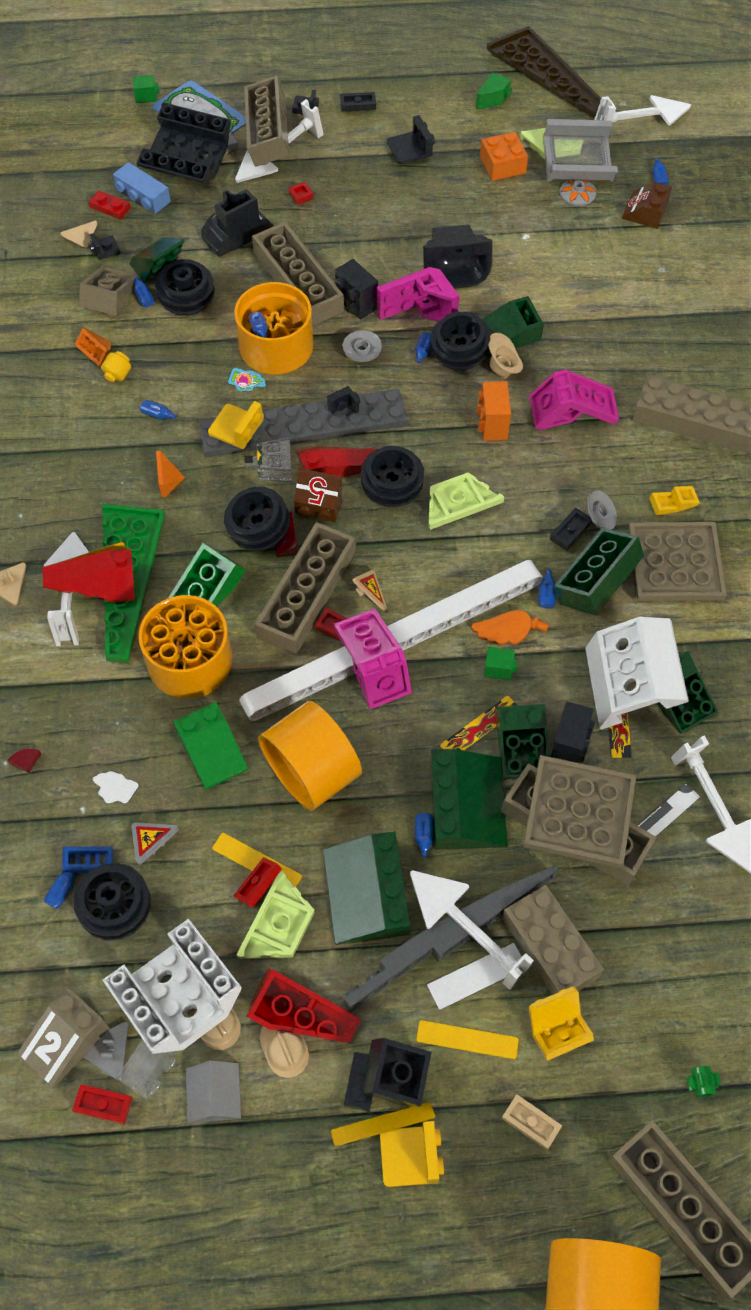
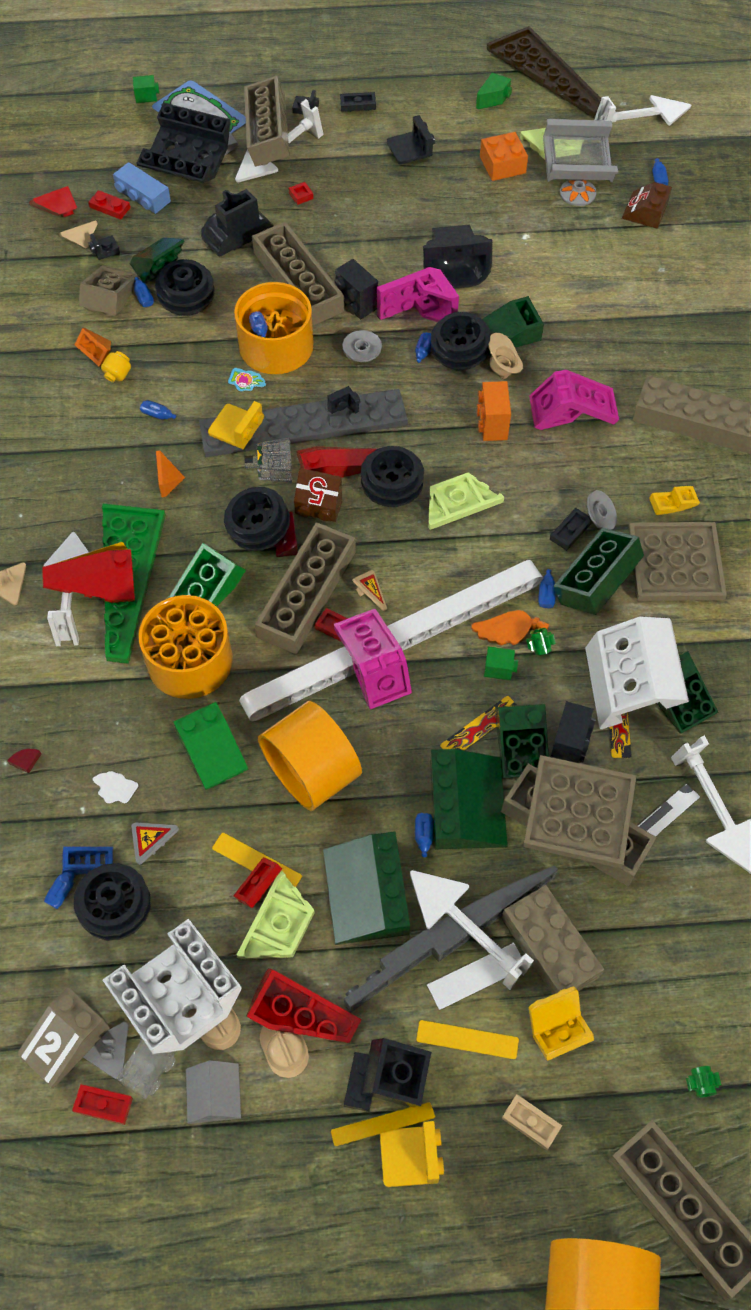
none -> red slope [29,186,77,218]
none -> green gear [526,628,556,655]

